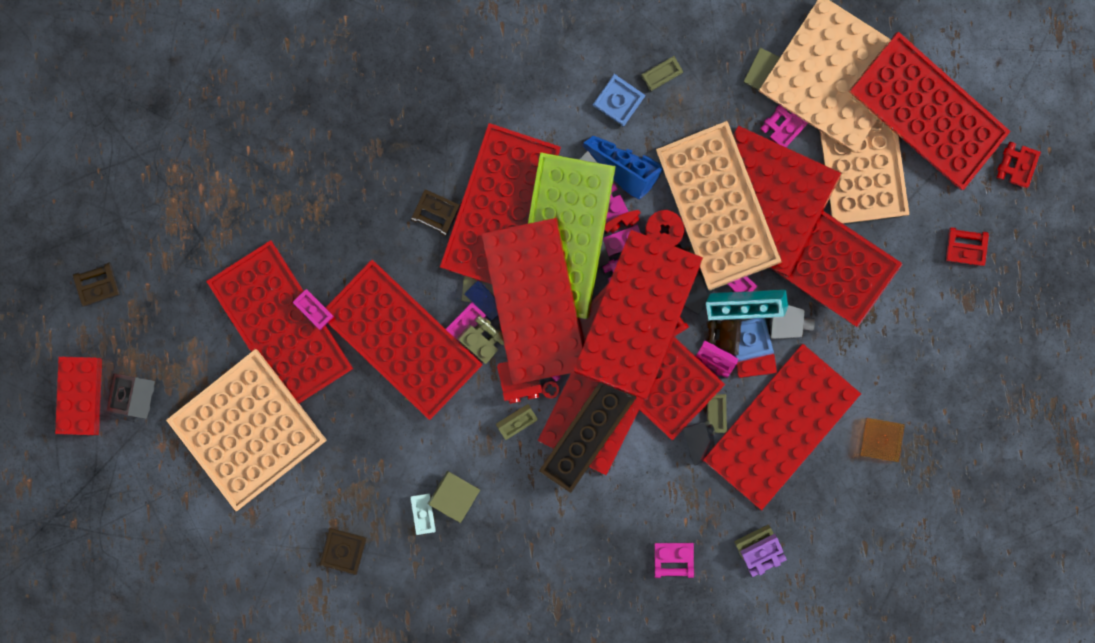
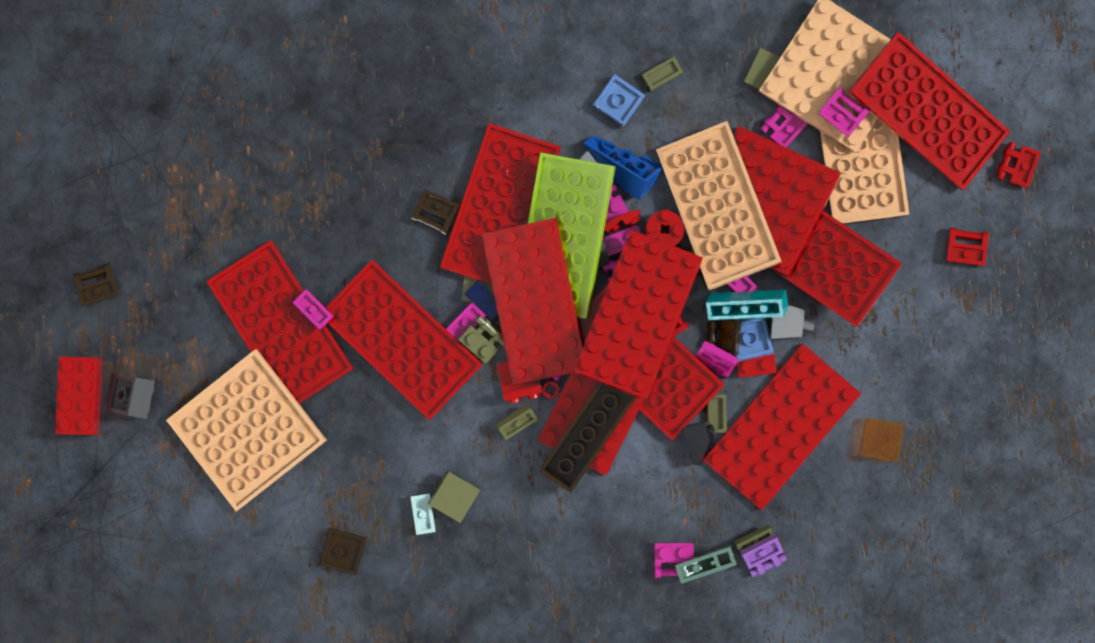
none -> sand green slope [675,544,737,584]
none -> dark pink plate [818,87,870,137]

